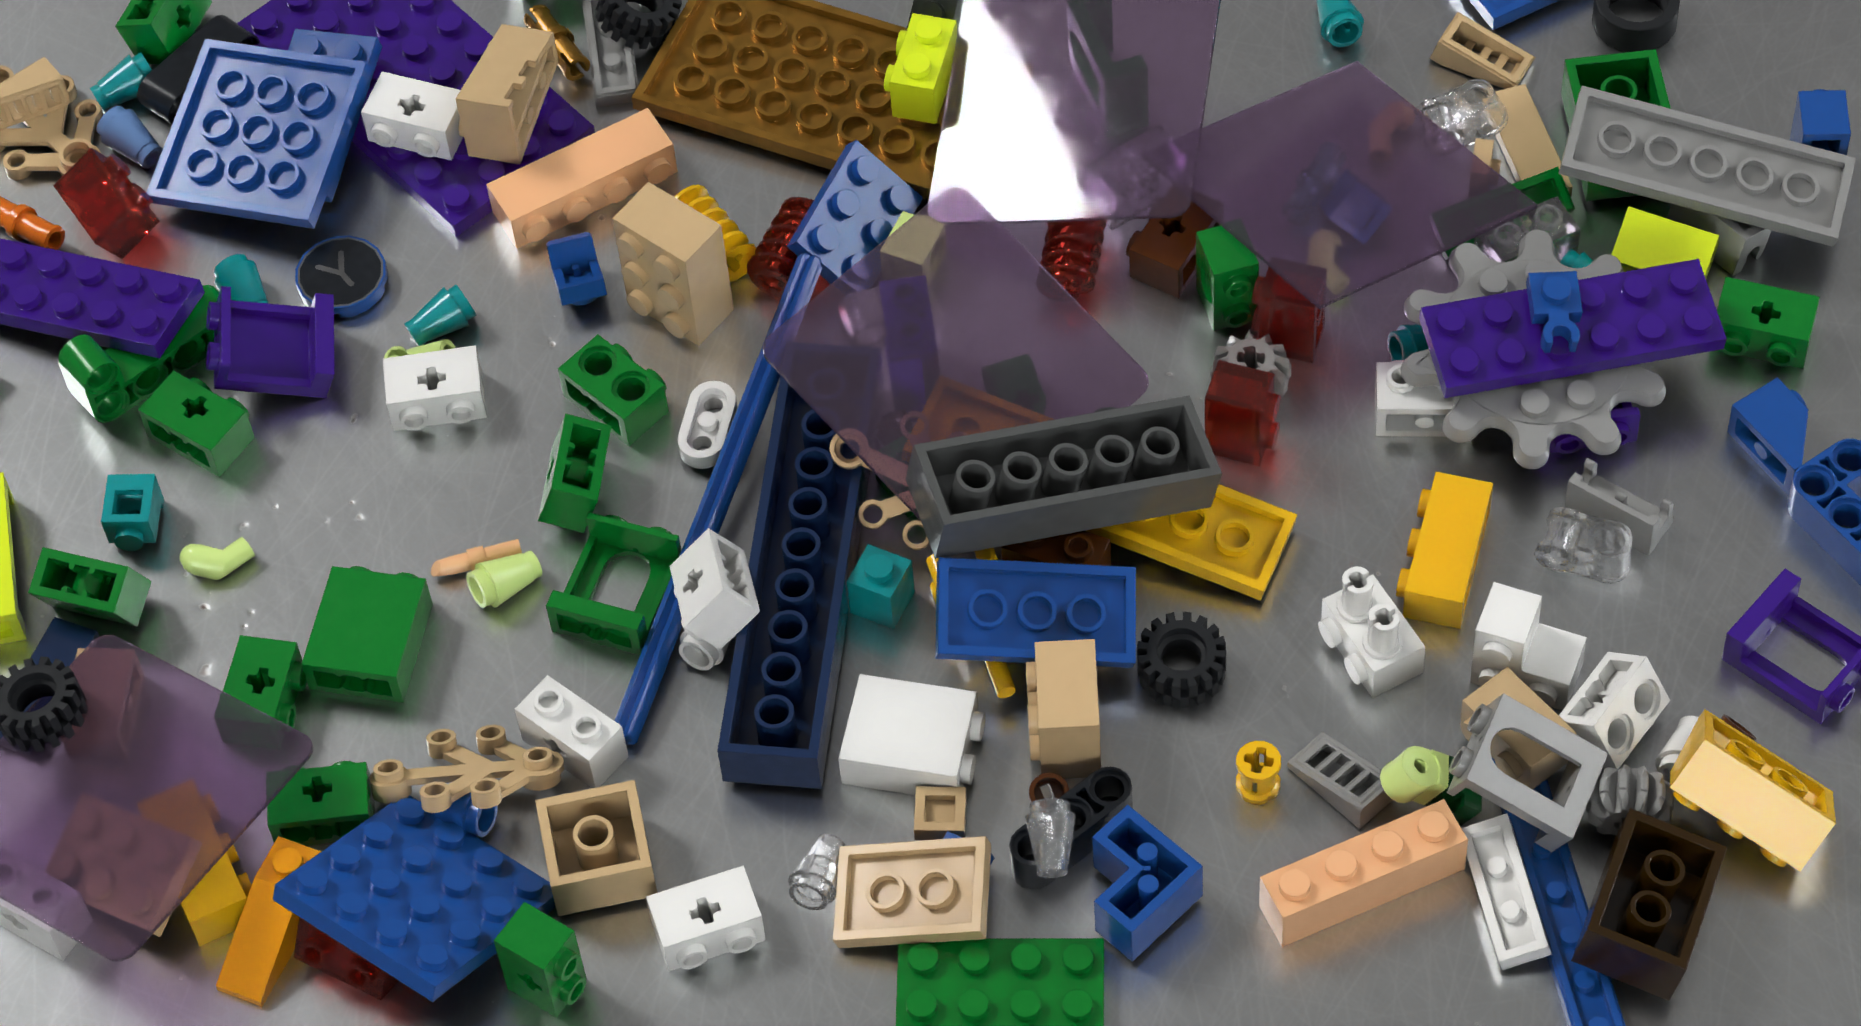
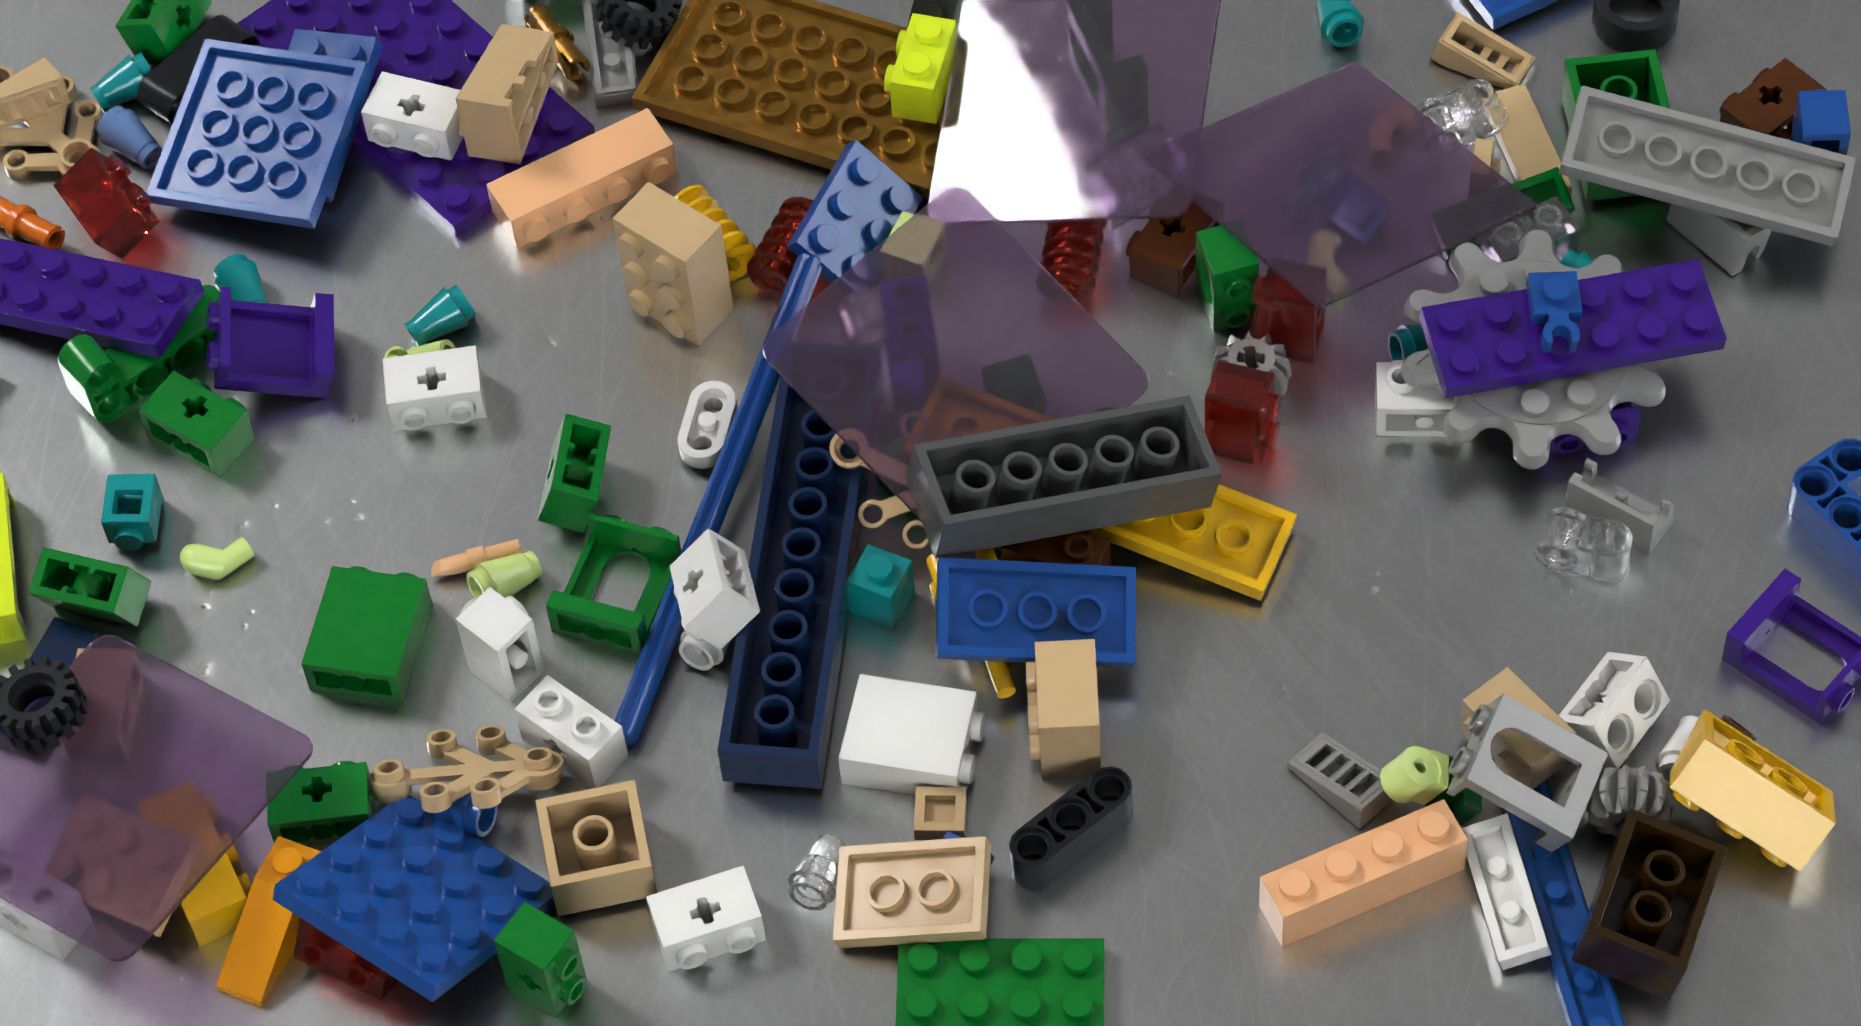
green brick [214,635,307,751] -> none
black tile [295,235,388,318] -> none
blue bracket [546,232,607,306] -> none
green brick [558,334,669,446] -> none
clear cone [1025,798,1076,878] -> none
reddish brown hinge [1029,773,1069,813] -> none
blue brick [1092,804,1203,962] -> none
black tyre [1137,612,1226,708] -> none
yellow bush [1236,741,1281,805] -> none
white brick [1318,566,1425,698] -> none
yellow brick [1396,471,1493,629] -> none
white brick [1470,582,1587,710] -> none
neon yellow brick [1611,206,1719,279] -> none
green brick [1717,277,1820,369] -> none
blue slope [1727,377,1809,497] -> none
none -> white brick [455,587,545,703]
none -> reddish brown brick [1719,58,1826,140]

